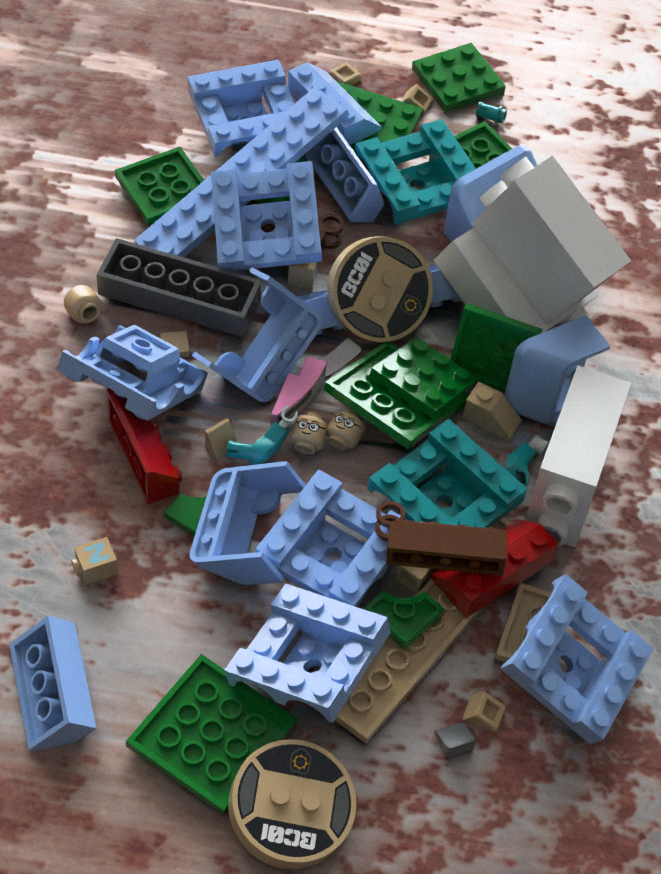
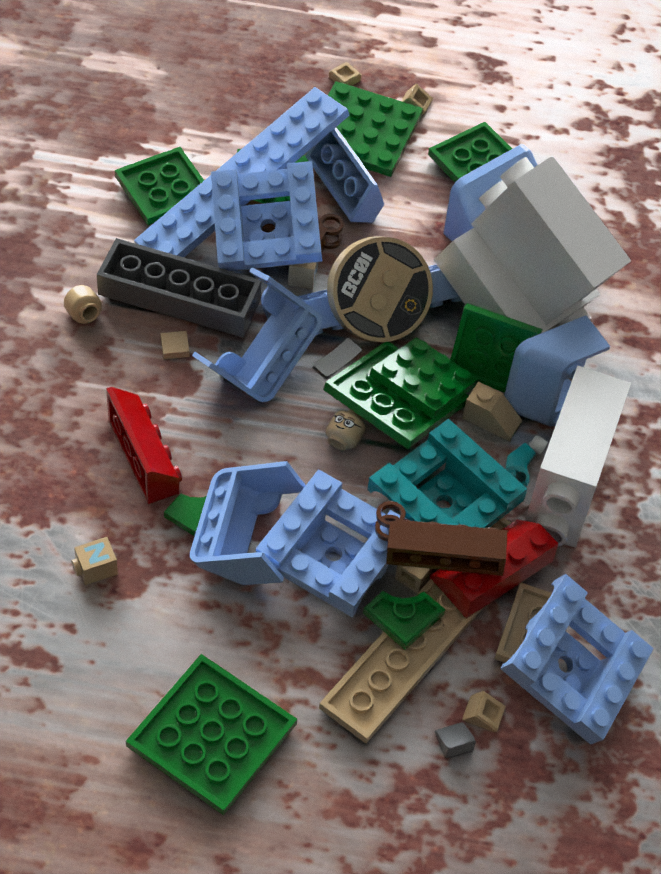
light blue slope [9,616,96,751] -> none
light blue piece [57,325,208,421] -> none
light blue piece [188,60,295,157] -> none
tan slope [205,418,237,459] -> none
light blue piece [225,584,391,723] -> none
teal arm [226,406,298,465] -> none
piece [228,739,356,869] -> none
bright pink slope [271,356,327,426] -> none
light blue slope [287,62,381,146] -> none
tan head [290,412,328,454] -> none
teal piece [355,119,476,224] -> none
green plate [412,42,506,112] -> none
teal pin [476,102,507,125] -> none

